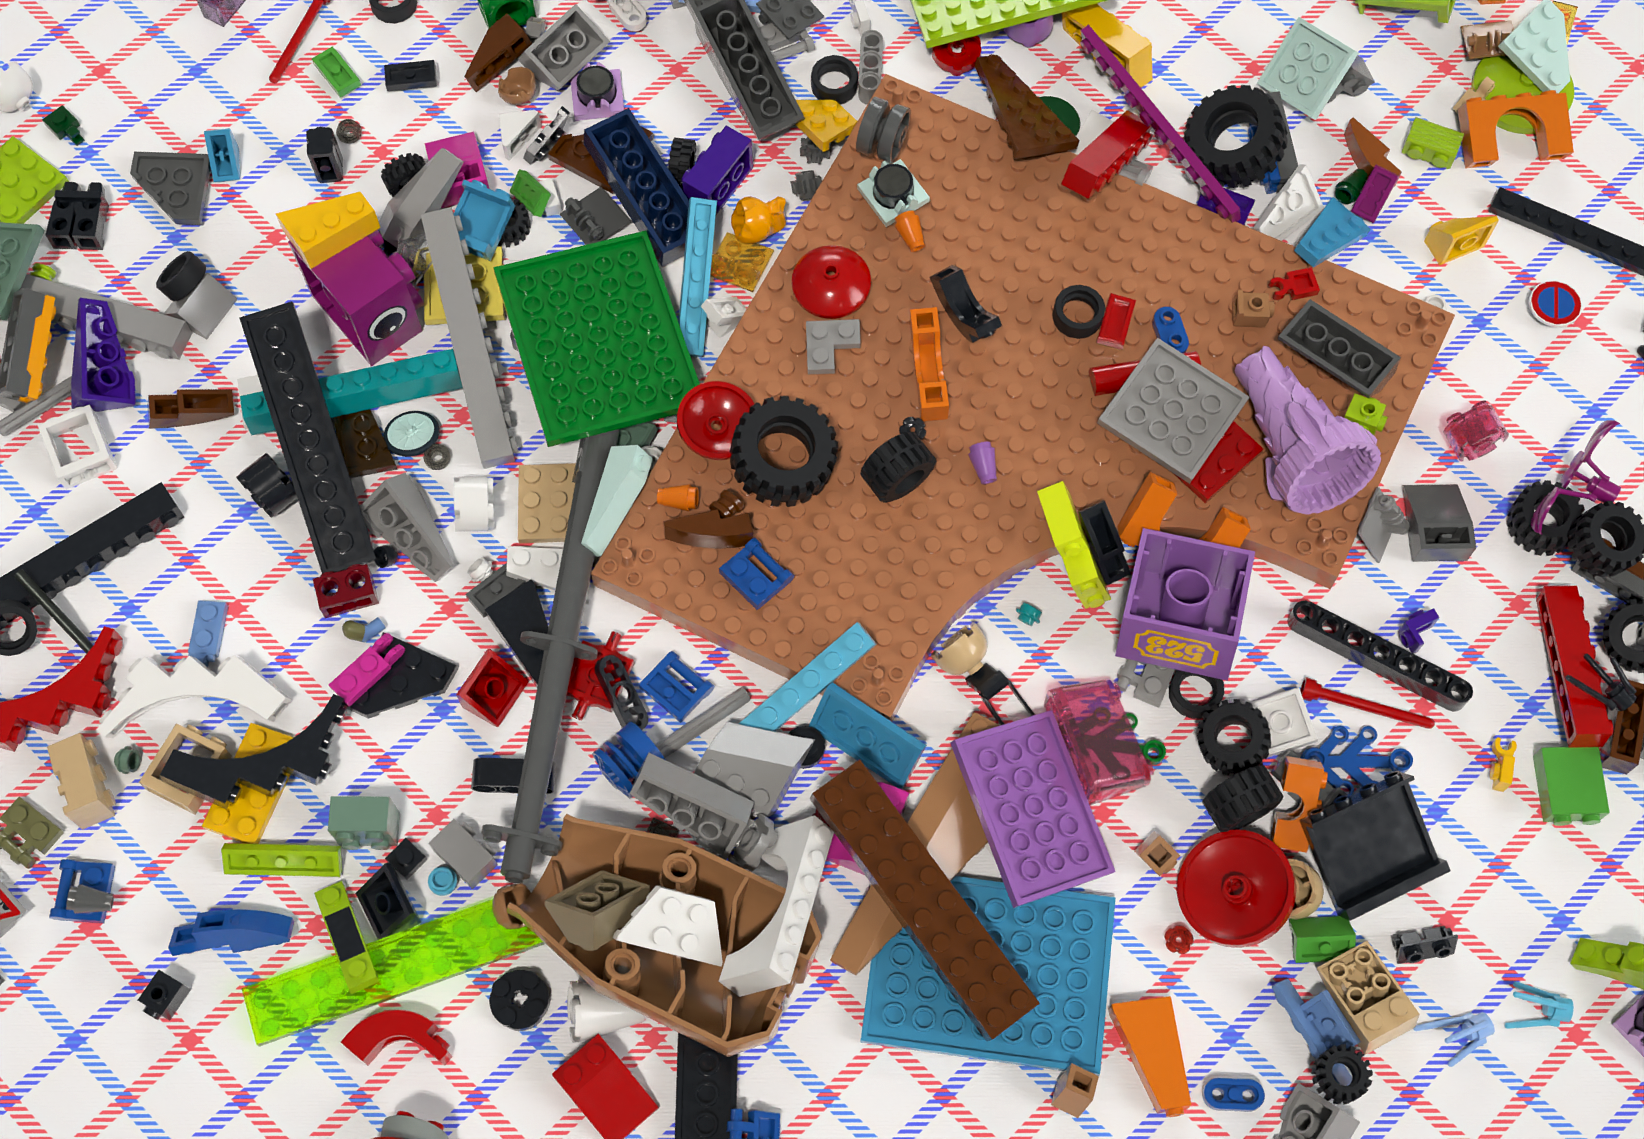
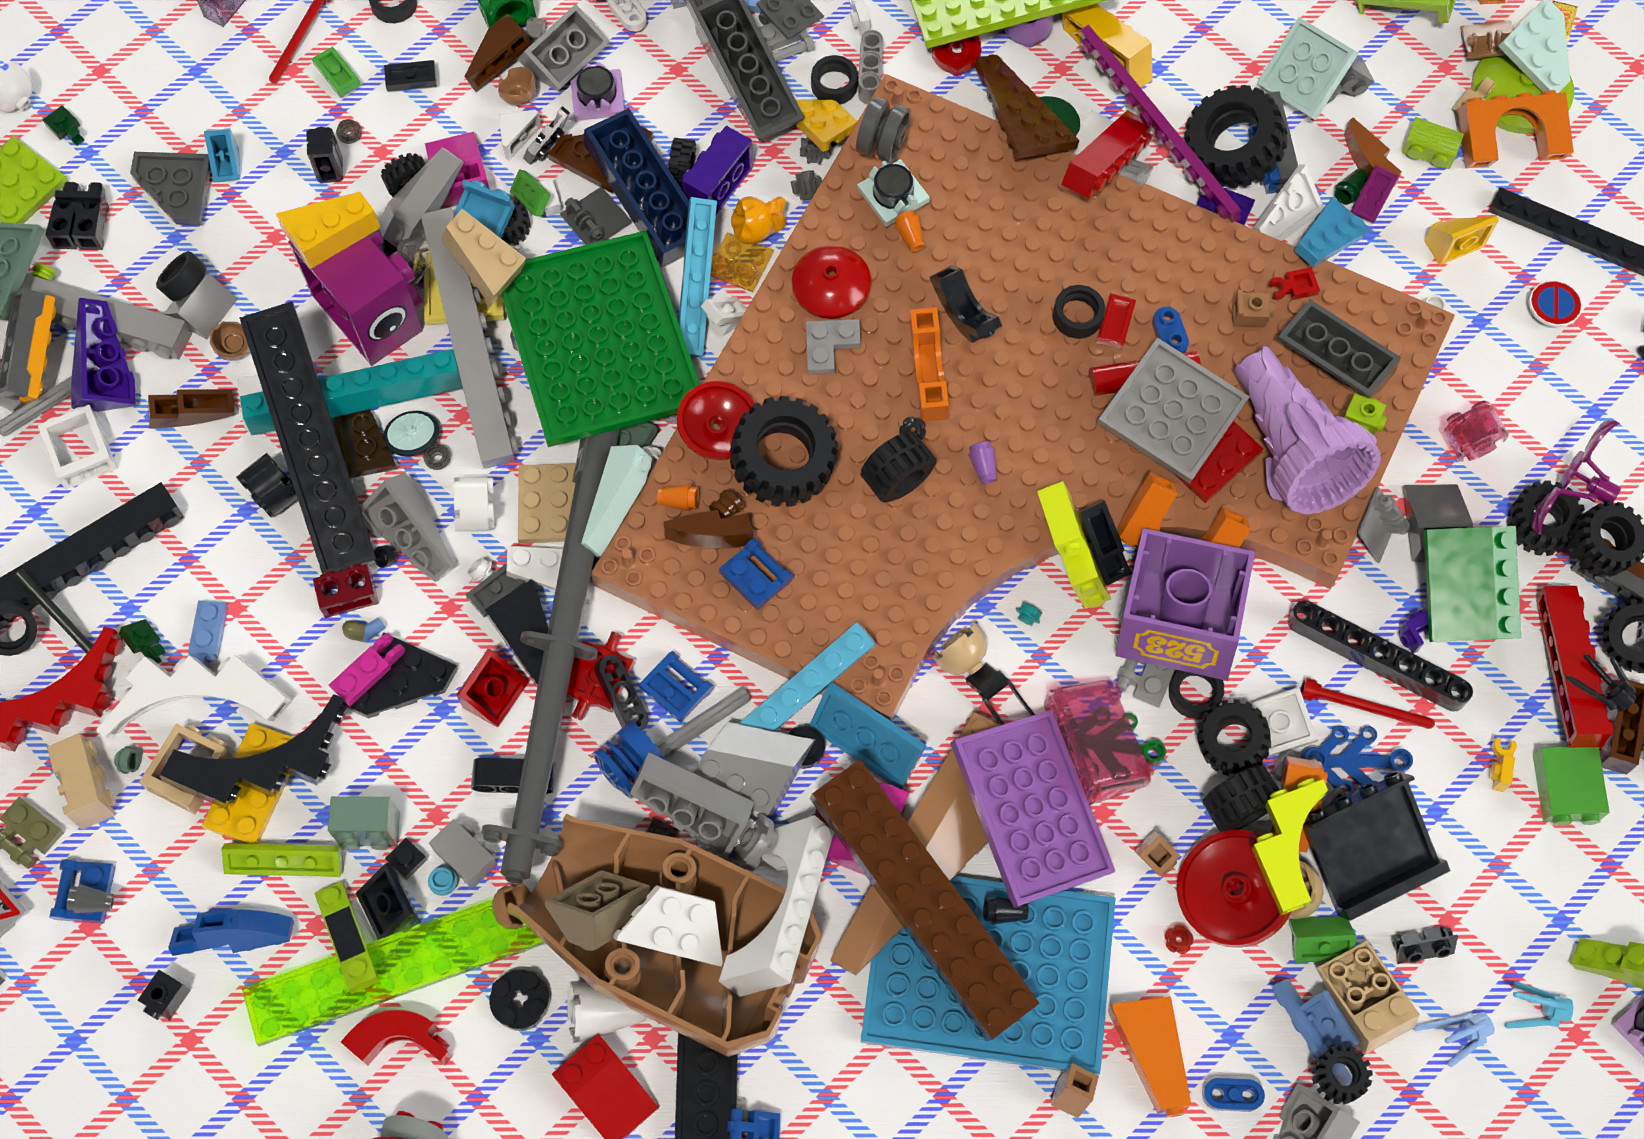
none -> dark green plate [119,619,165,664]
none -> medium nougat hair [210,321,249,361]
none -> tan wedge [442,209,526,308]
none -> black cone [983,895,1029,925]
none -> neon yellow arch [1252,778,1328,915]
none -> slope [1424,526,1521,642]

